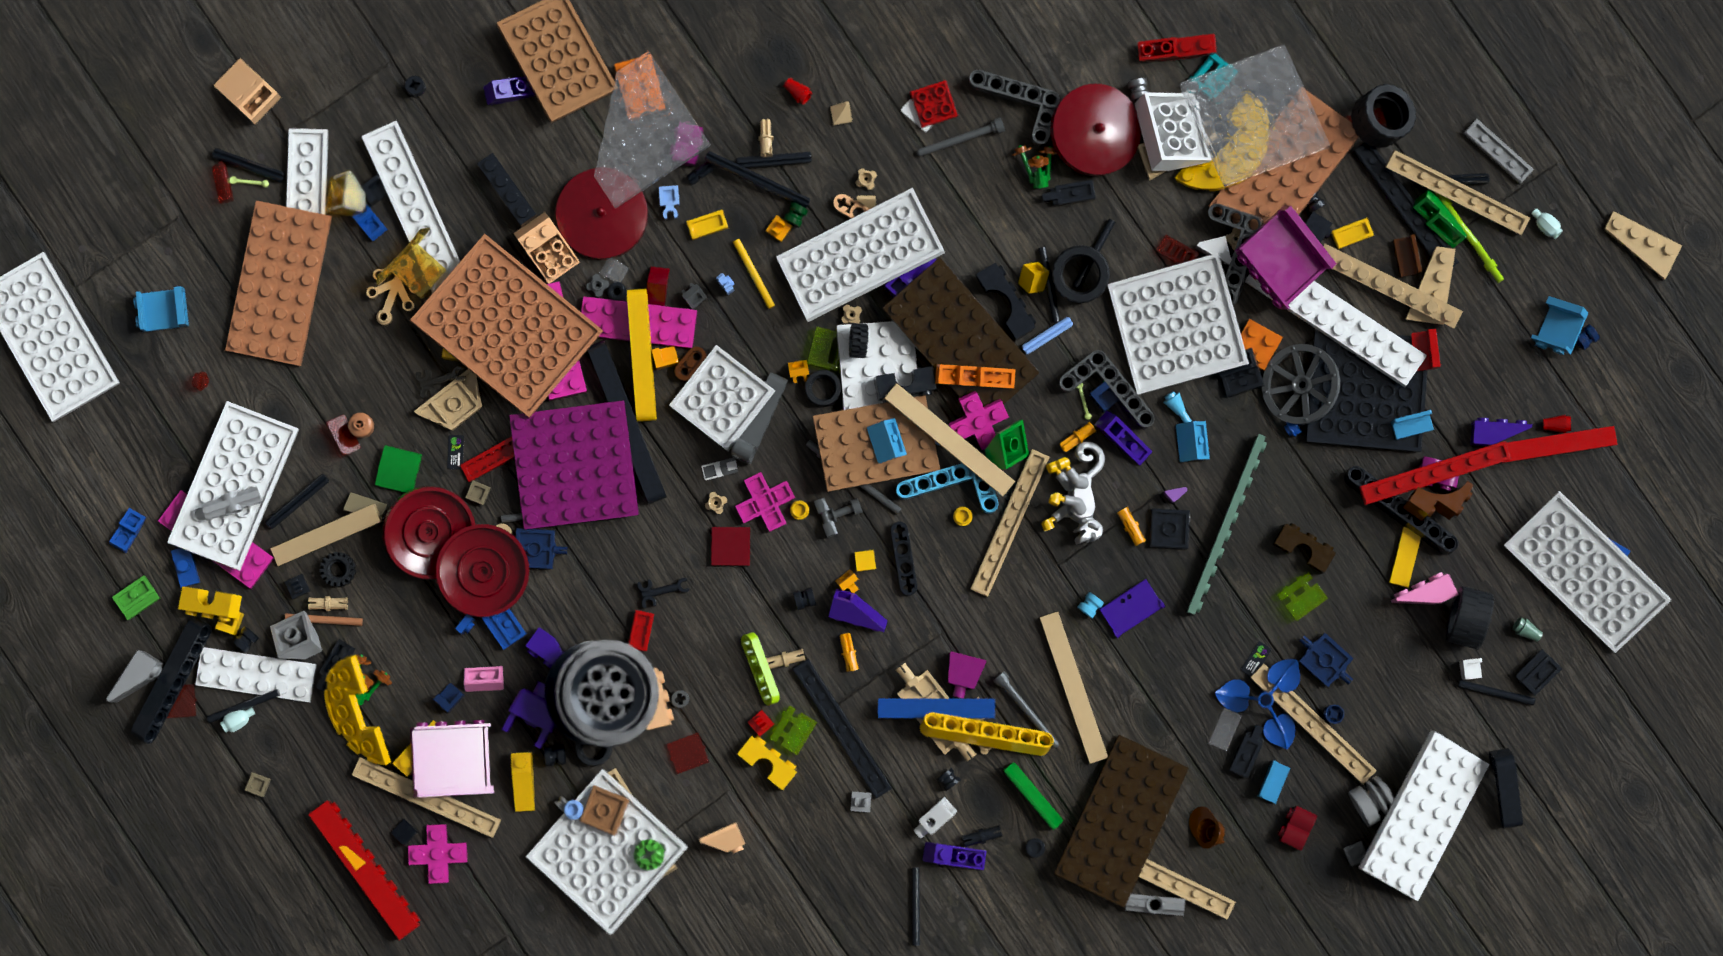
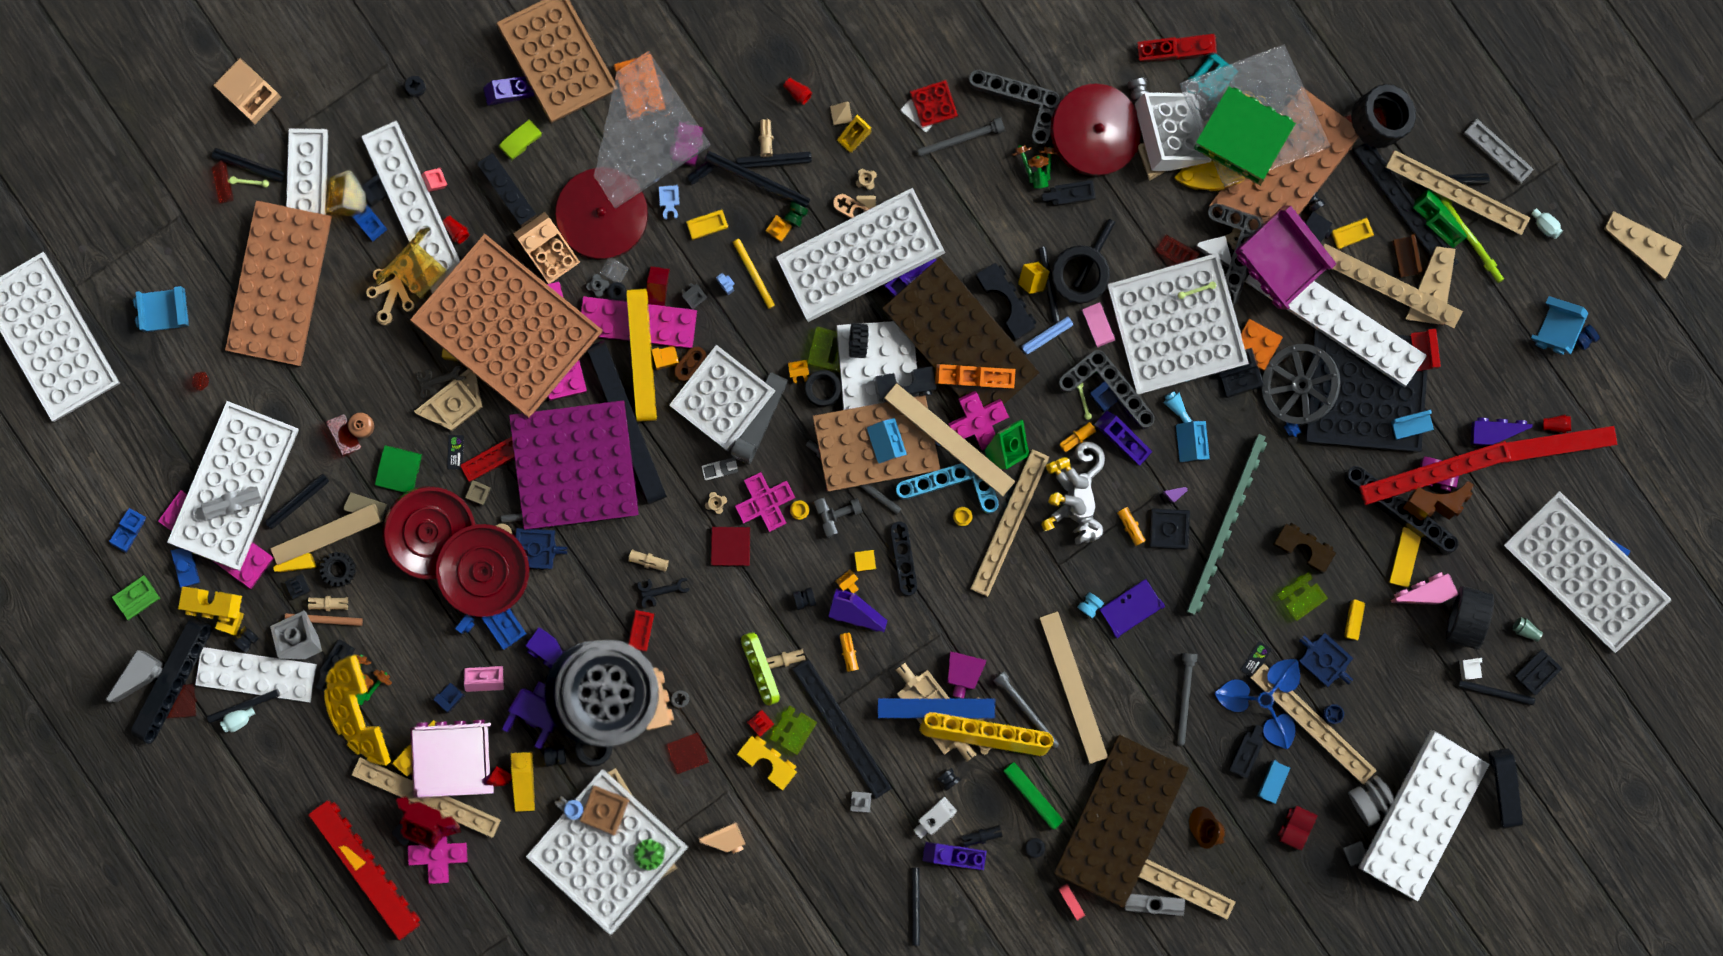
dark tan plate [245,772,271,797] -> none
tan plate [842,305,862,324] -> none
clear plate [1209,708,1242,751] -> none
none -> yellow slope [273,553,317,572]
none -> dark red slope [396,796,461,850]
none -> coral plate [421,168,447,192]
none -> red cone [443,216,470,244]
none -> red tile [487,766,512,786]
none -> lime slope [499,120,542,160]
none -> tan pin [628,549,669,572]
none -> yellow slope [837,115,871,153]
none -> coral beam [1059,884,1085,920]
none -> bright pink slope [1082,302,1115,347]
none -> dark grey piece [1177,653,1198,746]
none -> yellowish green hinge [1178,281,1217,299]
none -> green panel [1193,86,1296,186]
none -> yellow slope [1344,599,1365,640]

